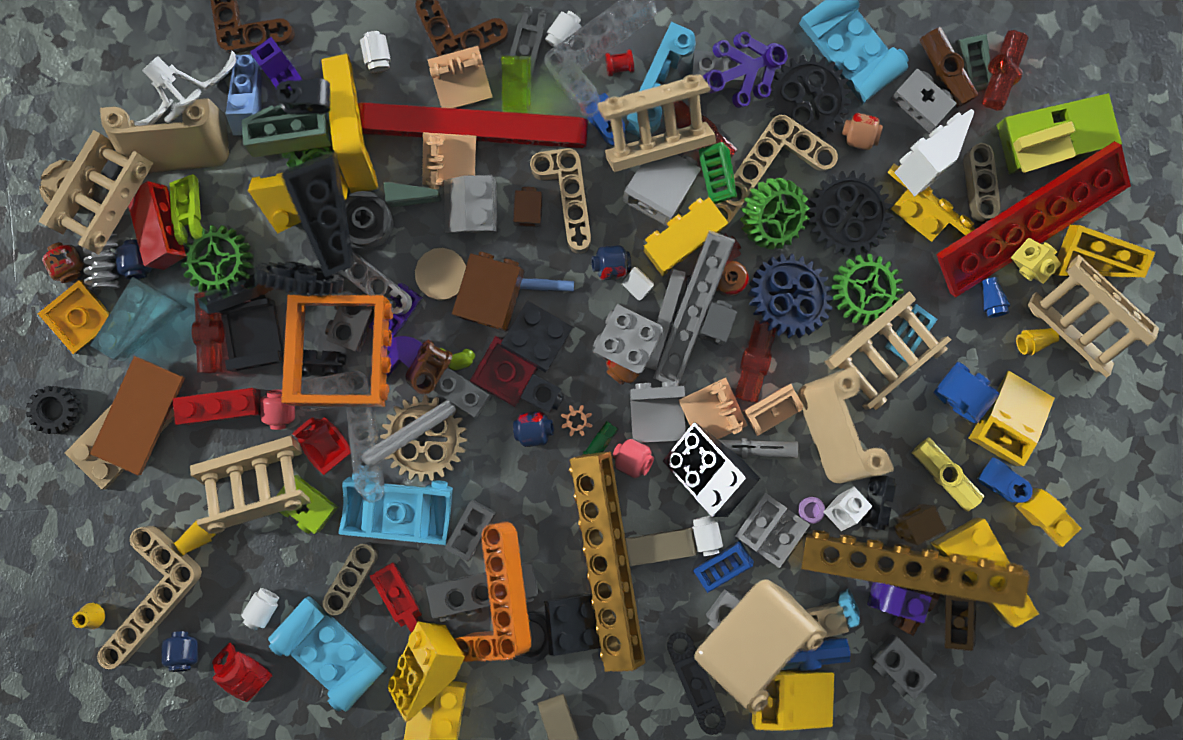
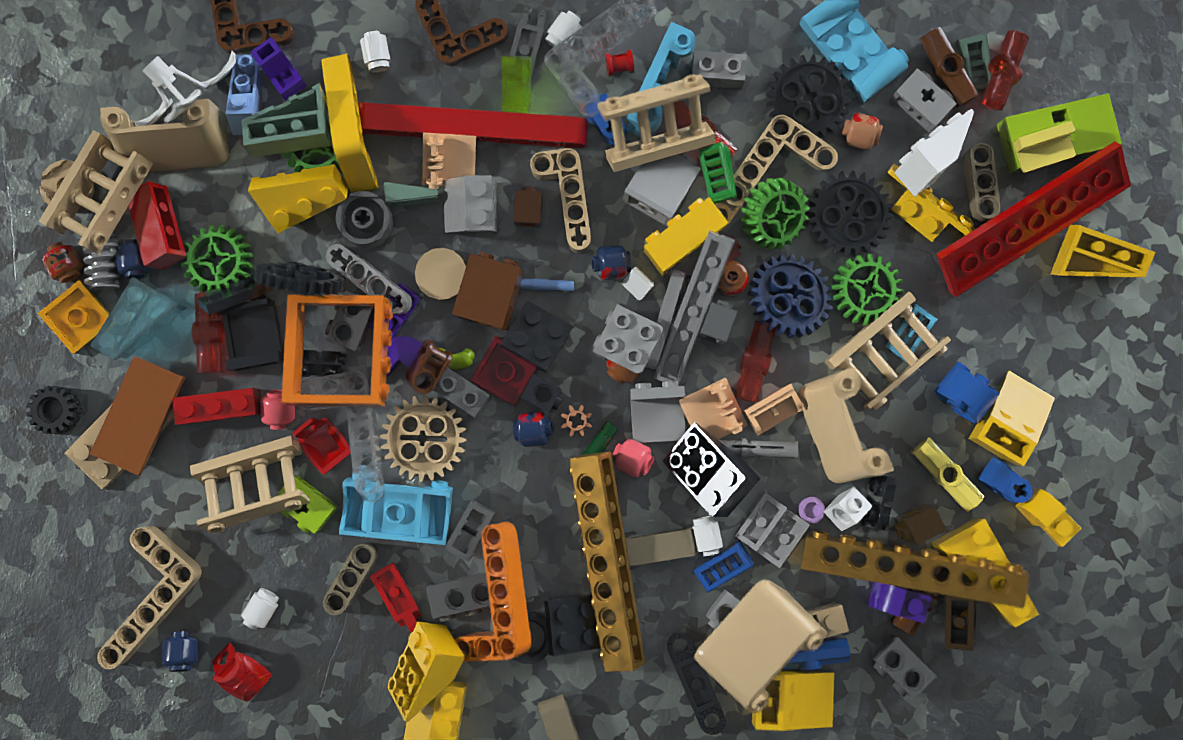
yellow cone [72,603,105,630] -> none
lime hinge [169,174,203,245] -> none
yellow cone [173,520,216,556] -> none
medium azure piece [268,596,387,712] -> none
black piece [275,78,331,115] -> none
black wedge [281,151,354,277] -> none
light grey axle [362,400,456,467] -> none
light nougat hinge [428,46,492,108] -> none
dark purple plant [703,31,788,108] -> none
medium azure tile [839,589,860,628] -> none
blue cone [982,277,1011,318] -> none
light yellow brick [1011,238,1061,284] -> none
yellow cone [1016,327,1059,355] -> none
tan fence [1028,255,1159,378] -> none

